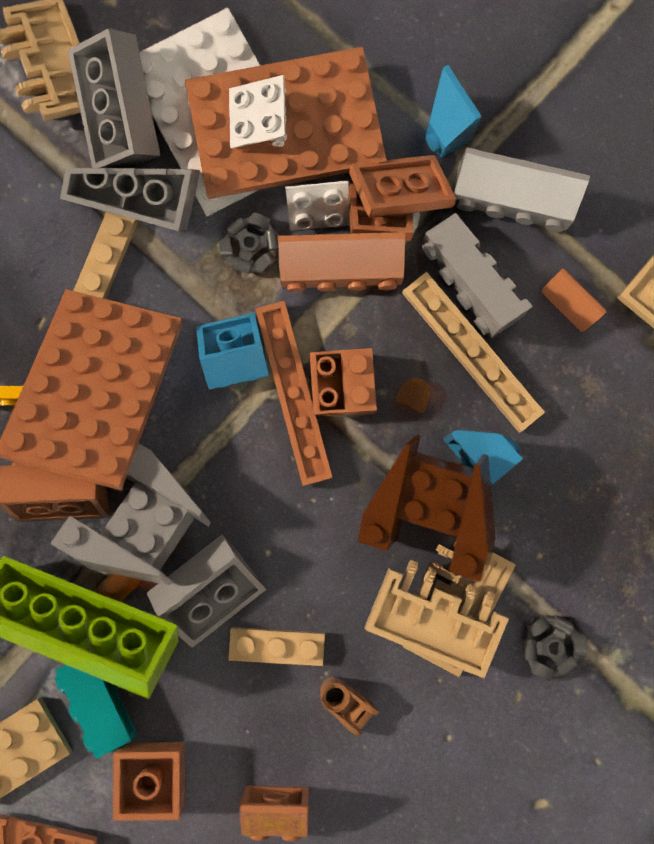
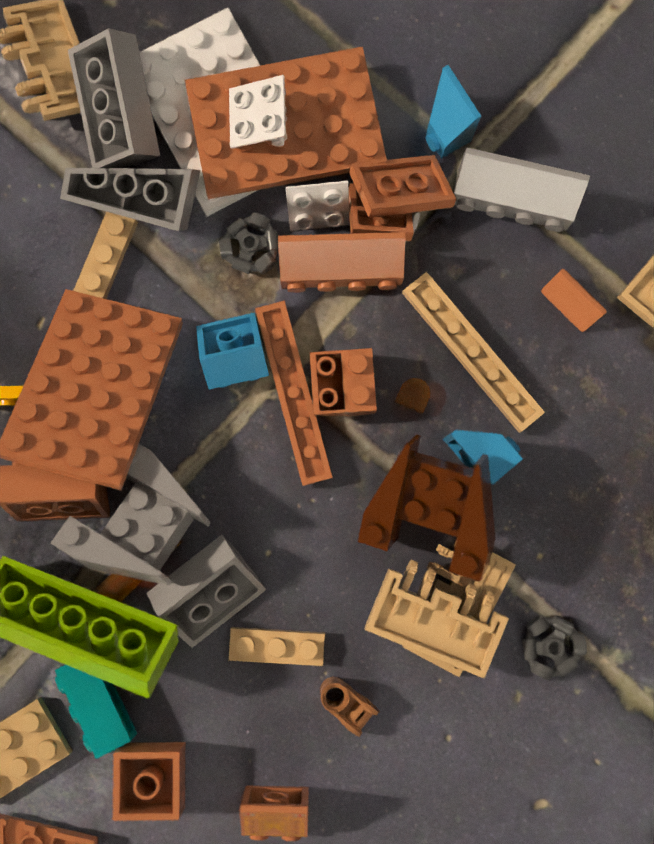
light grey wedge [422,213,533,339] -> none

